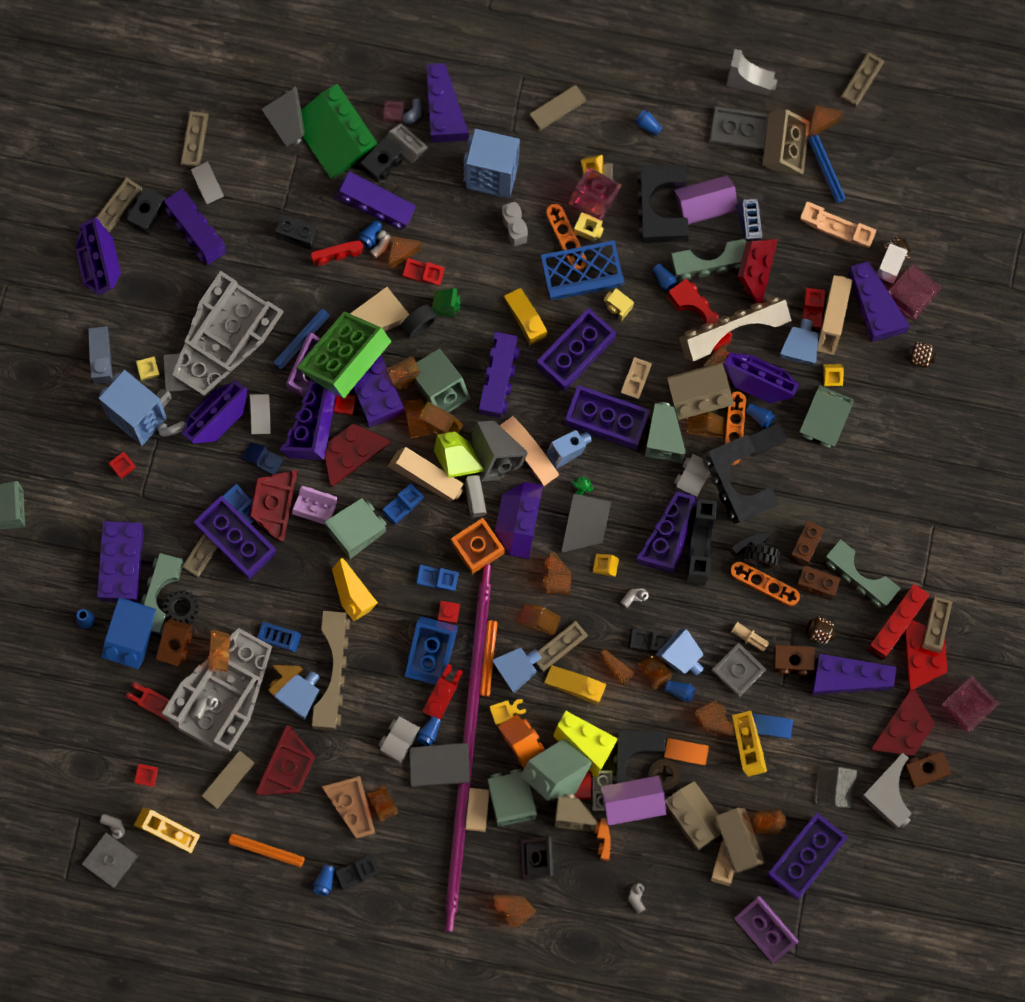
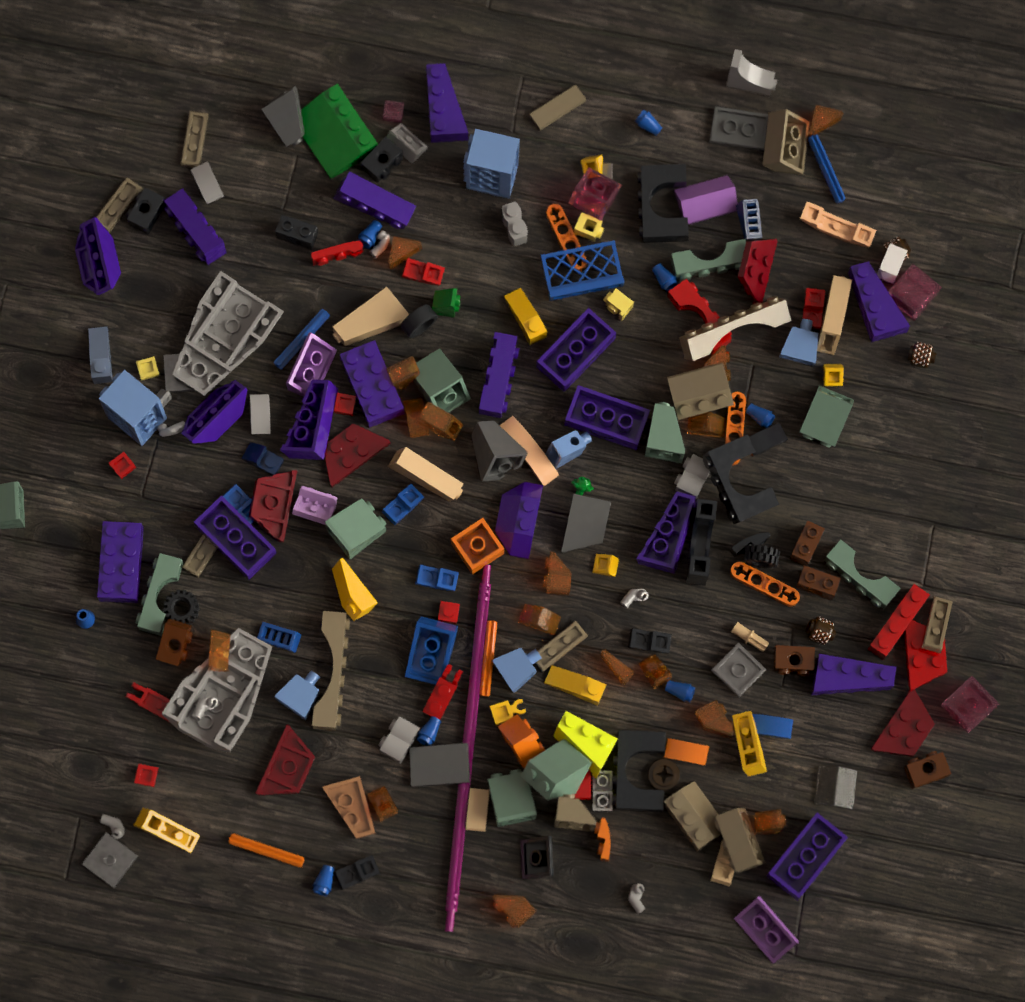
blue slope [101,597,156,669] -> none
dark tan tile [202,751,255,809] -> none
pearl gold slope [269,665,303,698] -> none
bright green slope [297,311,391,398] -> none
sand blue arm [402,99,421,123] -> none
lime slope [434,432,484,478] -> none
light grey brick [464,476,487,518] -> none
medium lavender slope [601,776,666,826] -> none
tan slope [621,357,652,399] -> none
torso [655,629,703,676] -> none
dark purple wedge [724,352,799,403] -> none
dark tan tile [840,52,884,108] -> none
light grey arch [861,753,912,830] -> none

